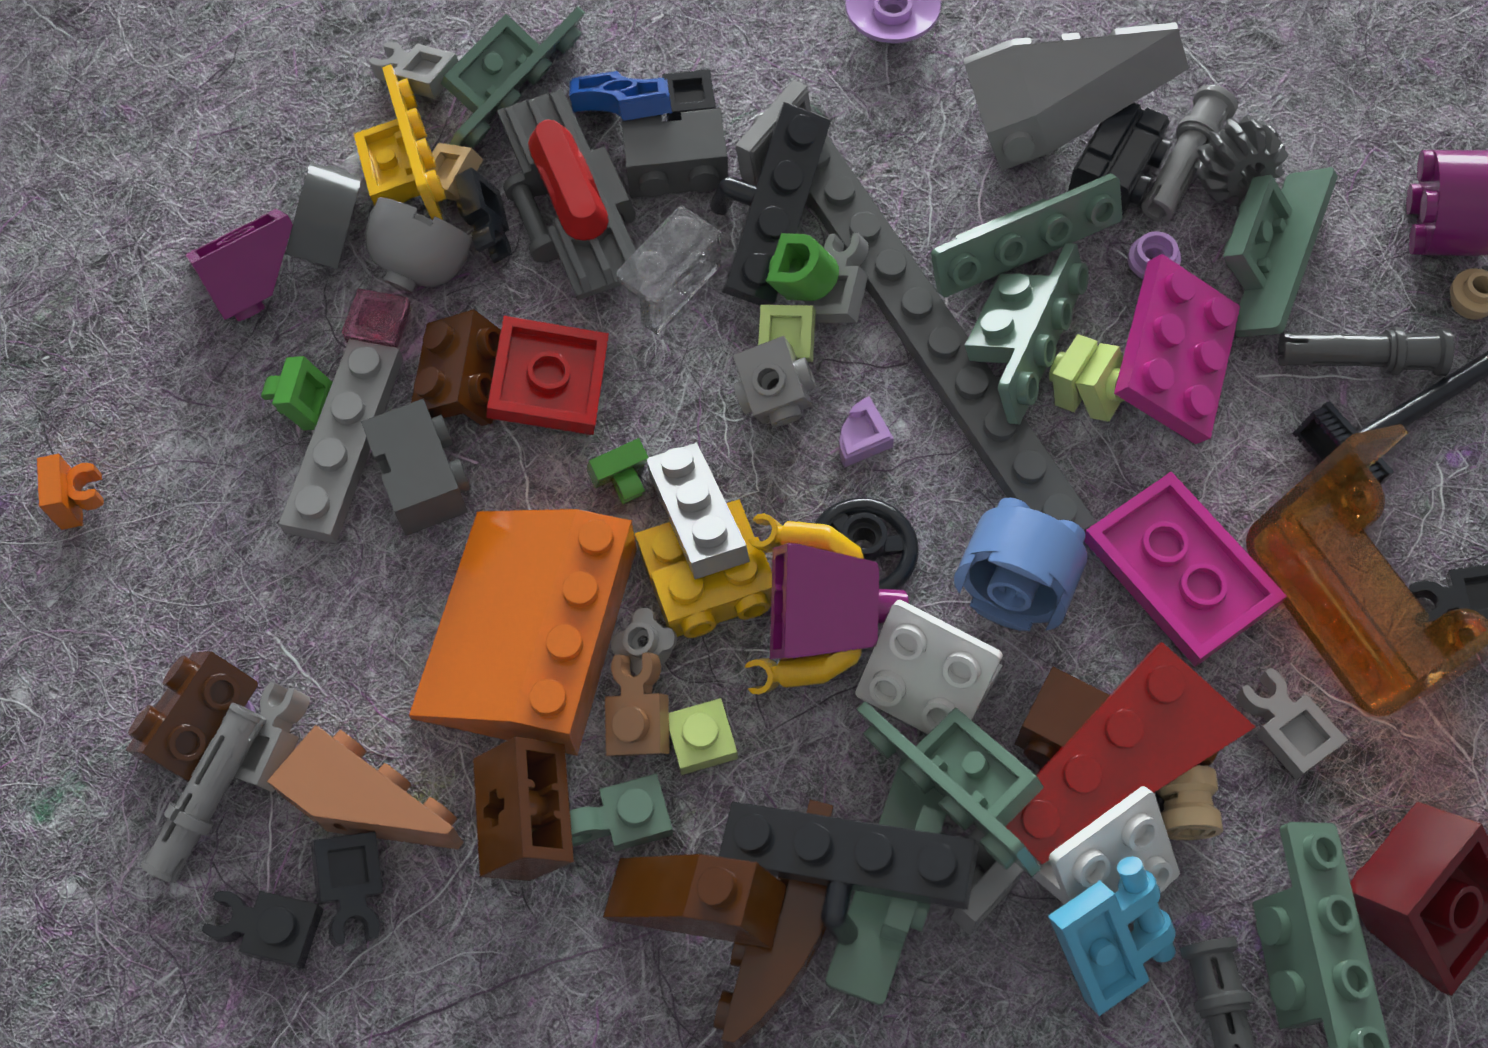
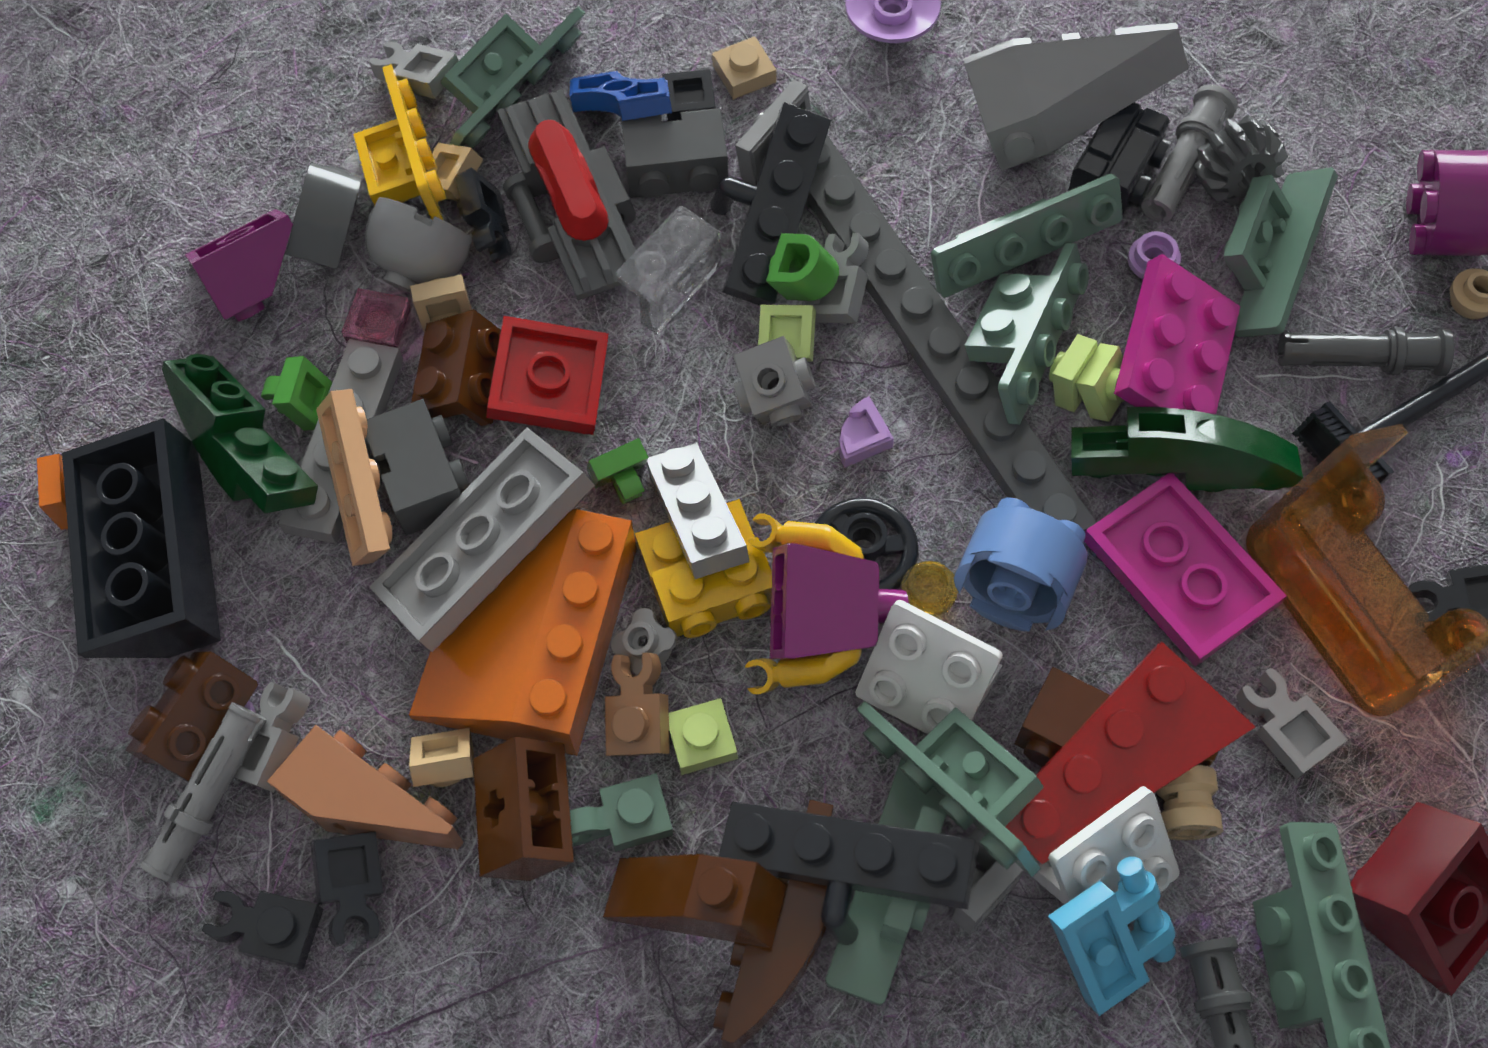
none -> black slope [62,418,221,658]
none -> dark green slope [162,354,318,514]
none -> light nougat plate [316,389,392,566]
none -> light grey plate [369,427,595,652]
none -> tan plate [409,728,474,787]
none -> tan plate [410,274,472,333]
none -> tan plate [712,36,776,99]
none -> clear yellow plate [901,561,958,616]
none -> dark green slope [1071,407,1303,492]

